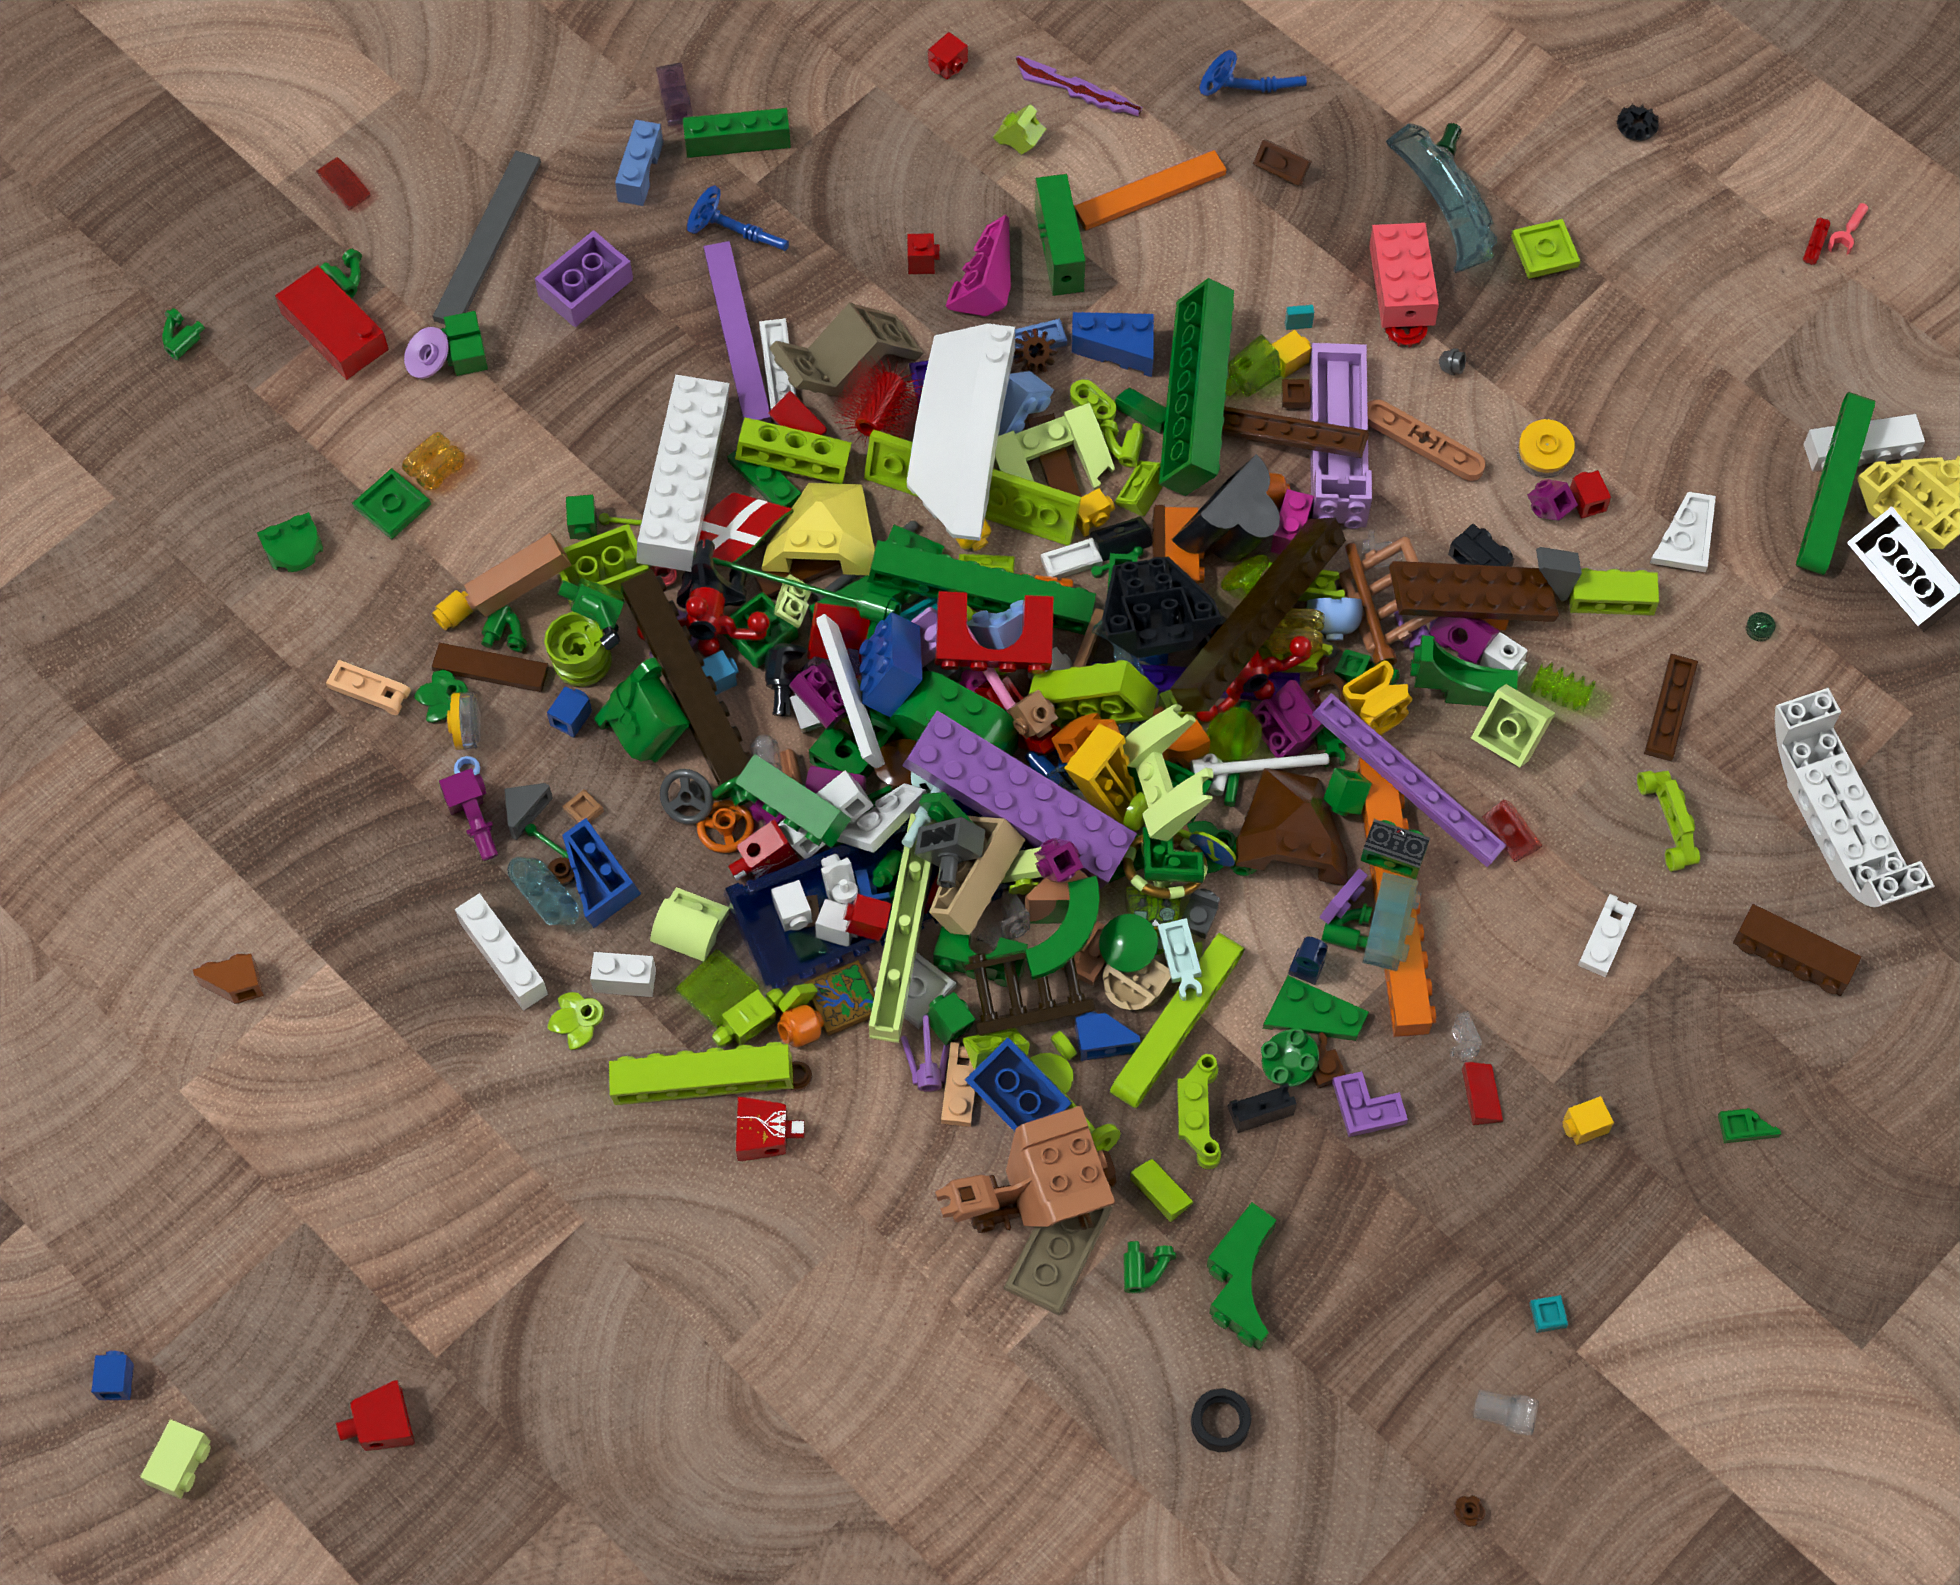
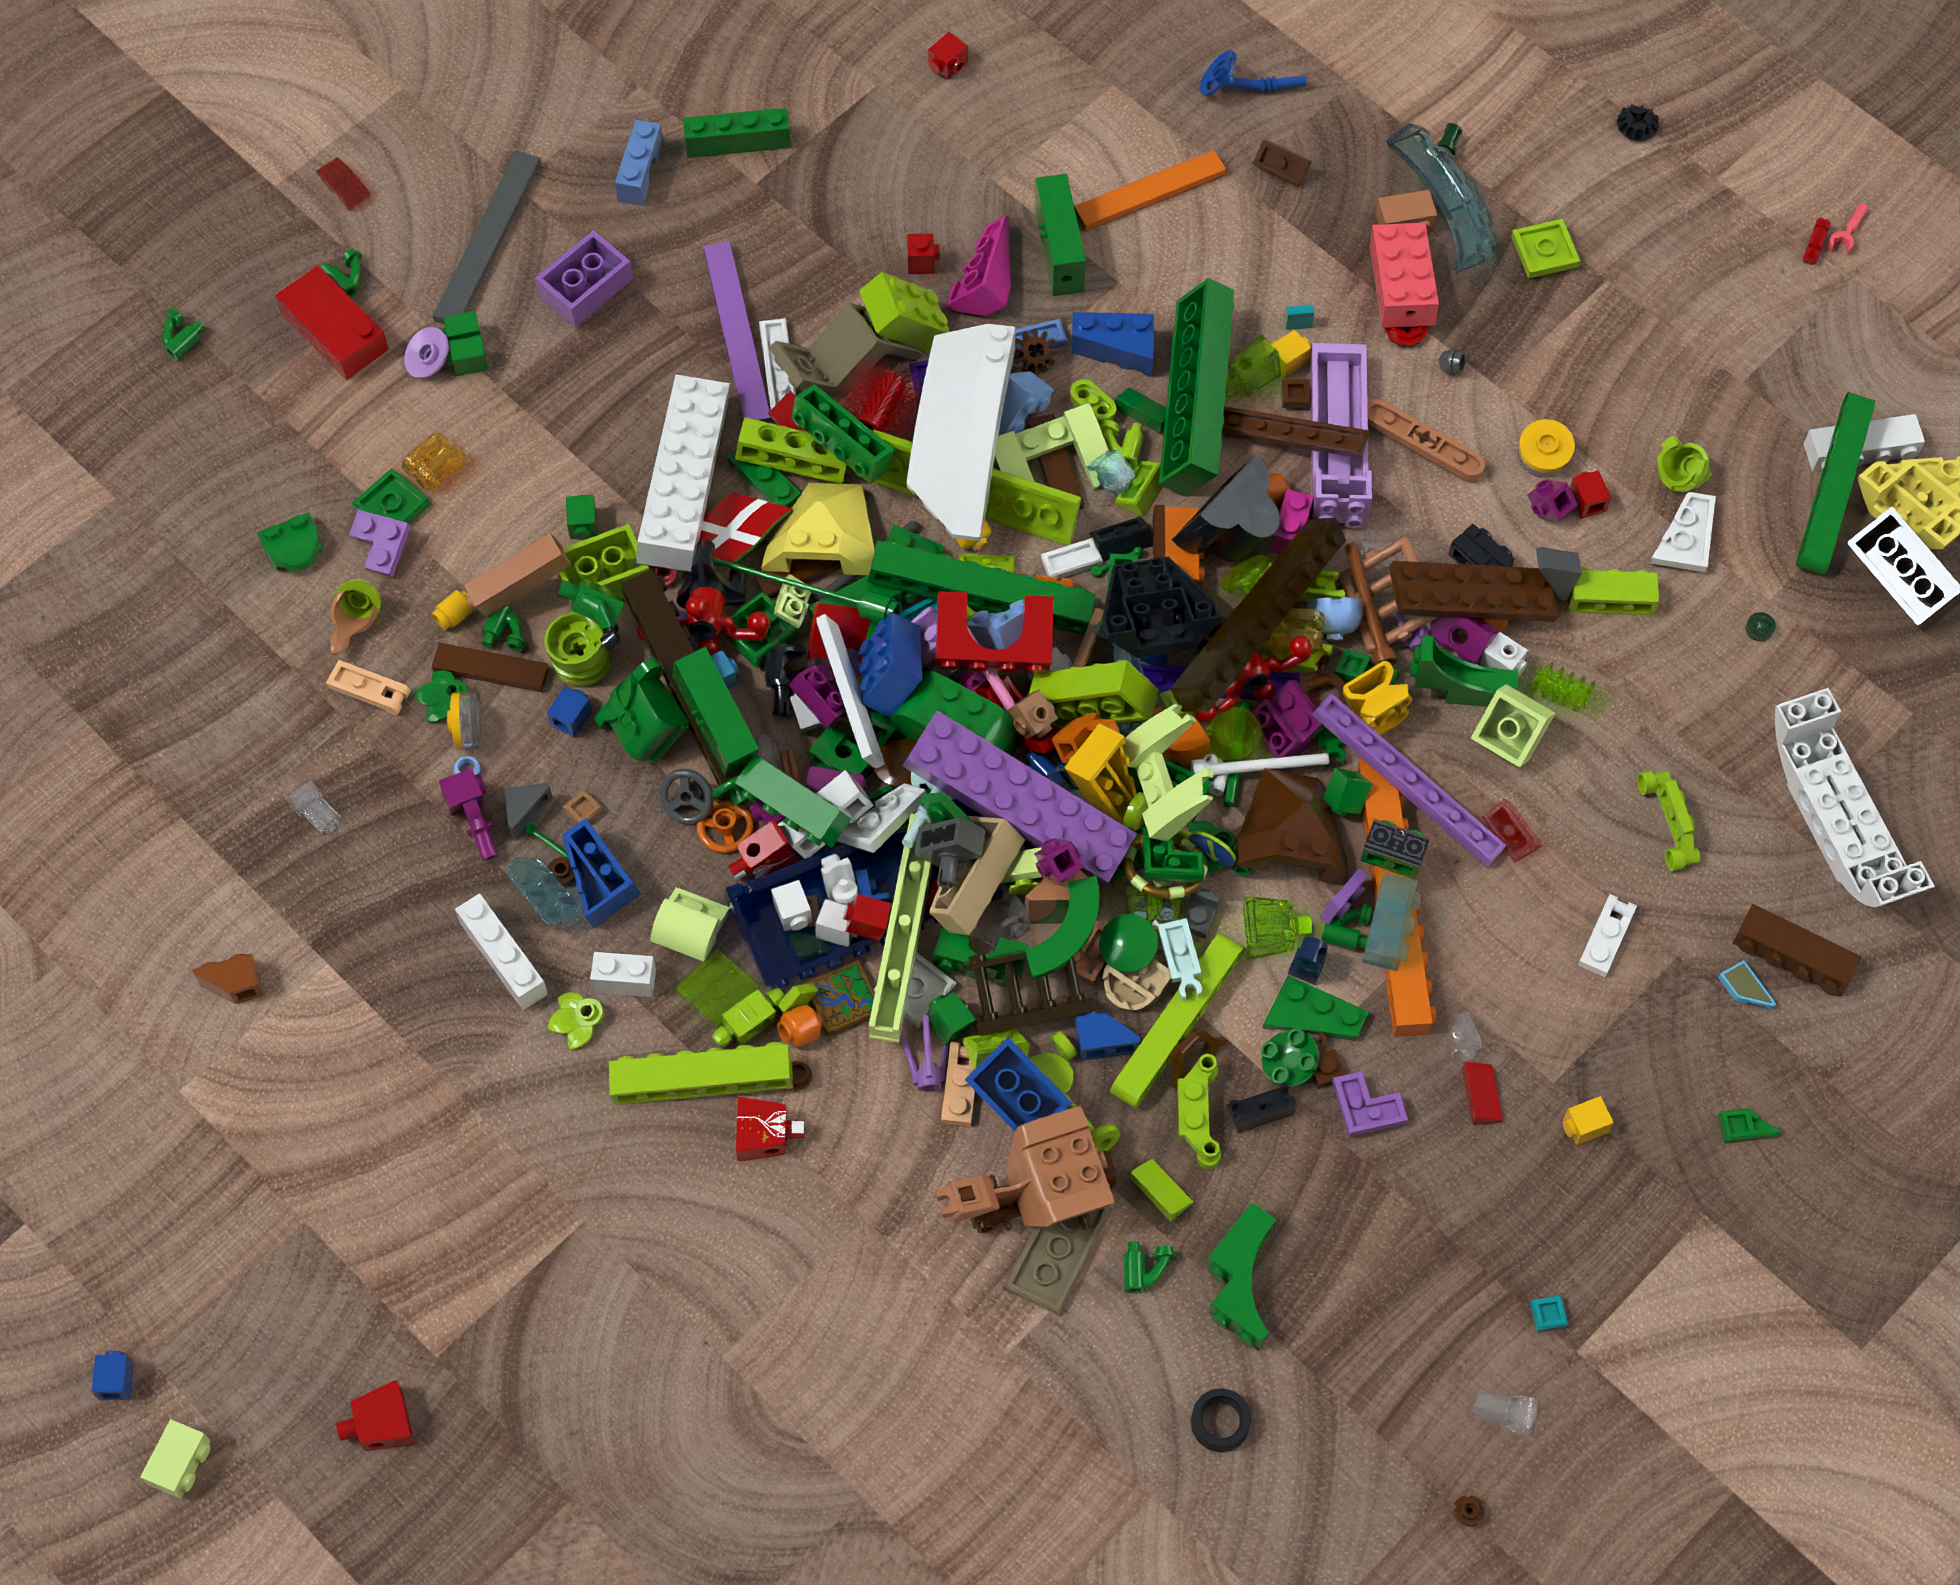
lime hinge [599,513,642,526] -> none
brick [656,62,693,127] -> none
blue dish [687,186,789,251] -> none
green plant [873,850,902,905] -> none
lime brick [993,104,1046,155] -> none
medium lavender sword [1016,56,1142,117] -> none
yellow brick [1076,488,1115,537] -> none
reddish brown tile [1644,654,1698,762] -> none
none -> clear piece [285,779,343,836]
none -> piece [330,579,381,655]
none -> medium lavender plate [349,510,411,578]
none -> green brick [672,647,759,776]
none -> green brick [791,384,894,484]
none -> lime brick [859,272,950,353]
none -> clear light blue brick [1087,449,1136,494]
none -> reddish brown helmet [1171,1029,1228,1090]
none -> clear neon green torso [1243,896,1312,959]
none -> nougat brick [1375,190,1437,233]
none -> lime helmet [1656,435,1712,492]
none -> olive tile [1718,960,1776,1010]

